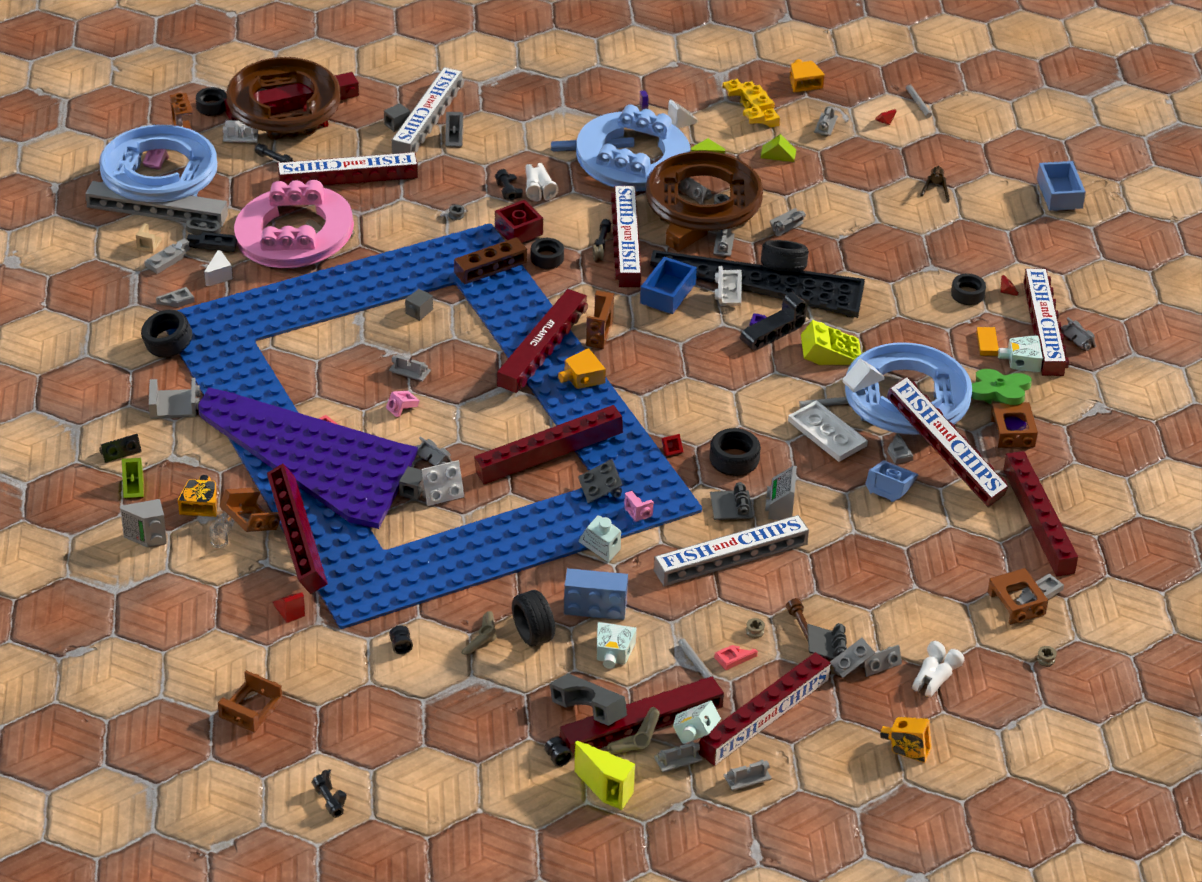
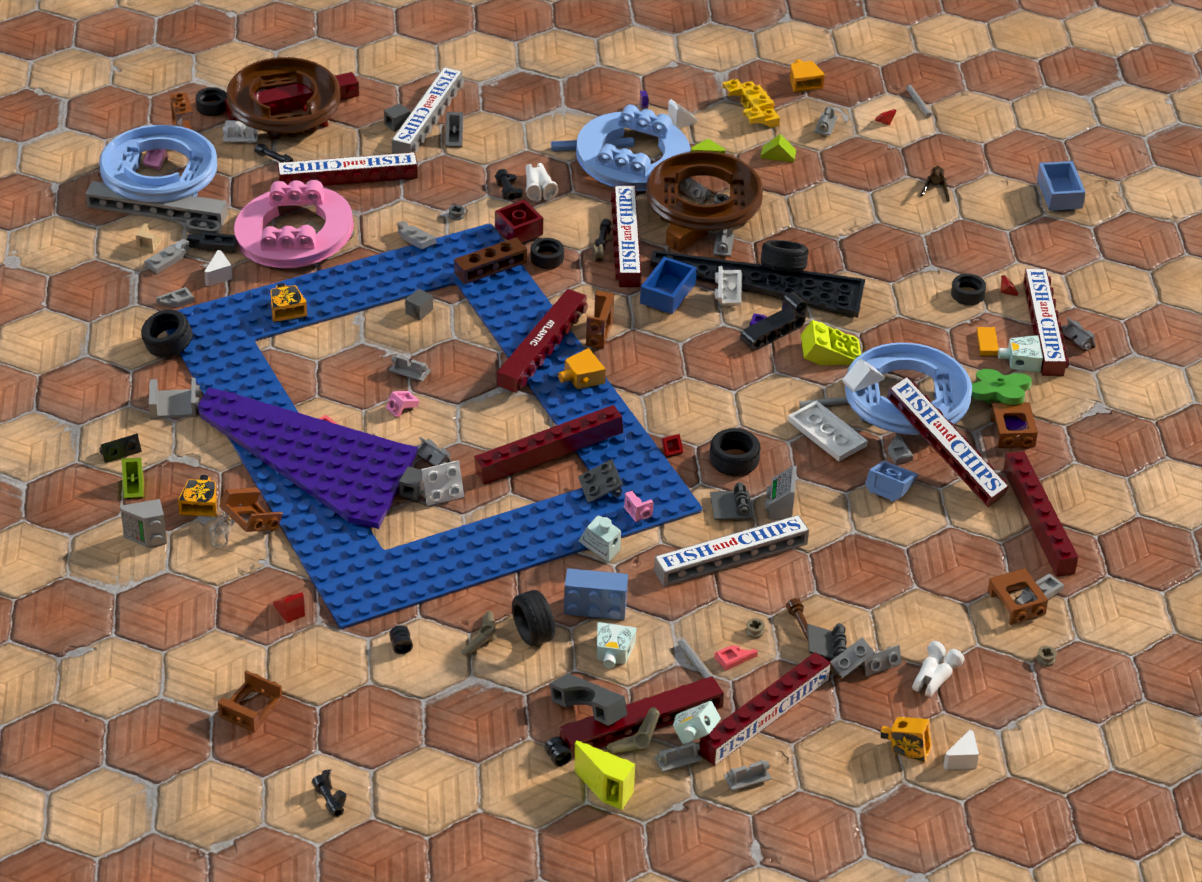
dark red brick [267,464,328,594] -> none
light grey hinge [769,208,806,237] -> none
none -> light orange torso [270,283,307,322]
none -> light grey hinge [397,221,436,249]
none -> white slope [943,730,979,770]

